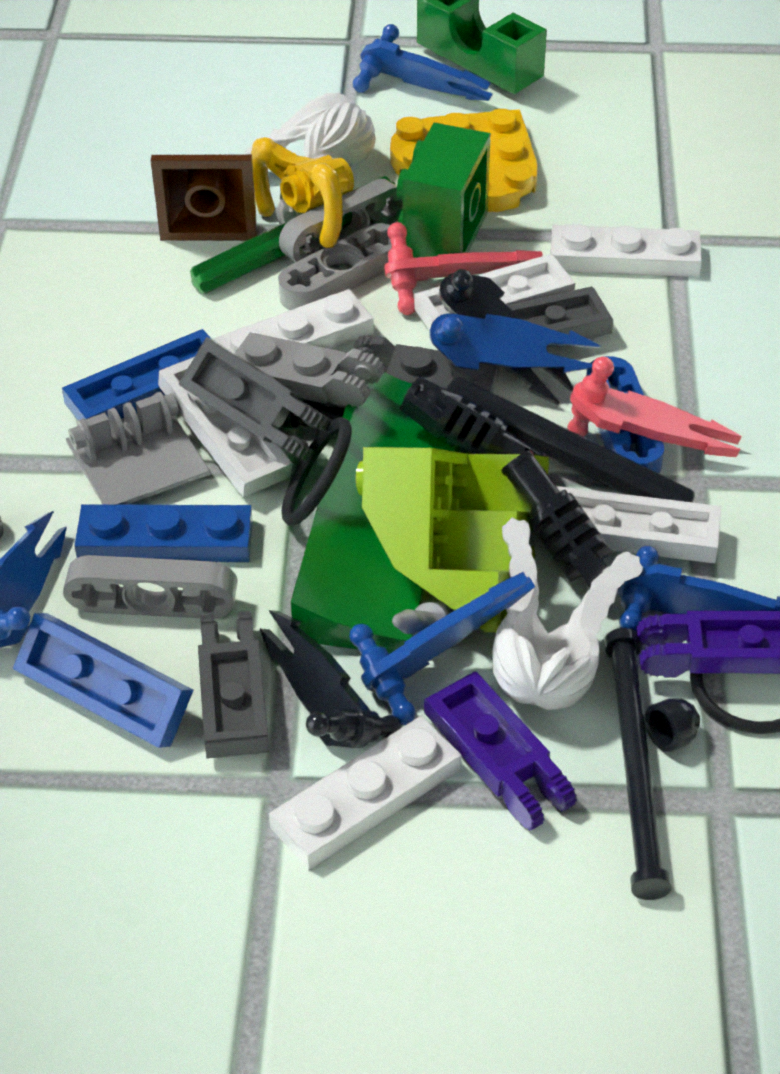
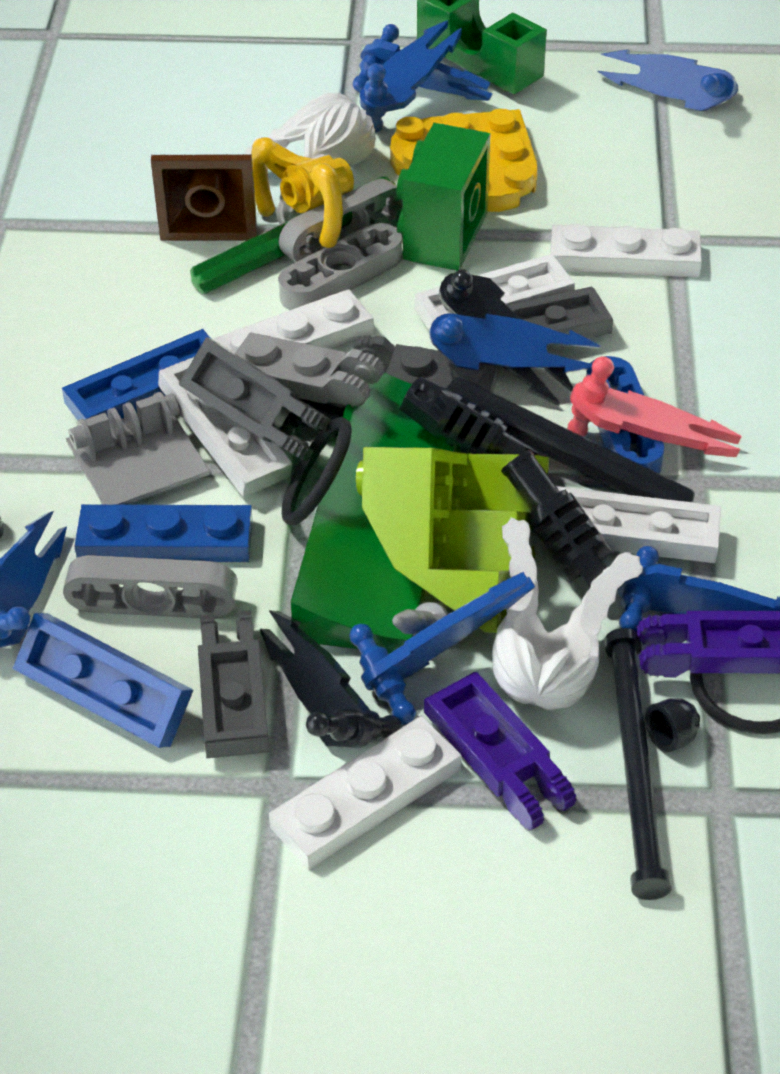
coral piece [384,222,543,315] -> none
none -> blue piece [359,20,462,132]
none -> piece [597,49,739,111]

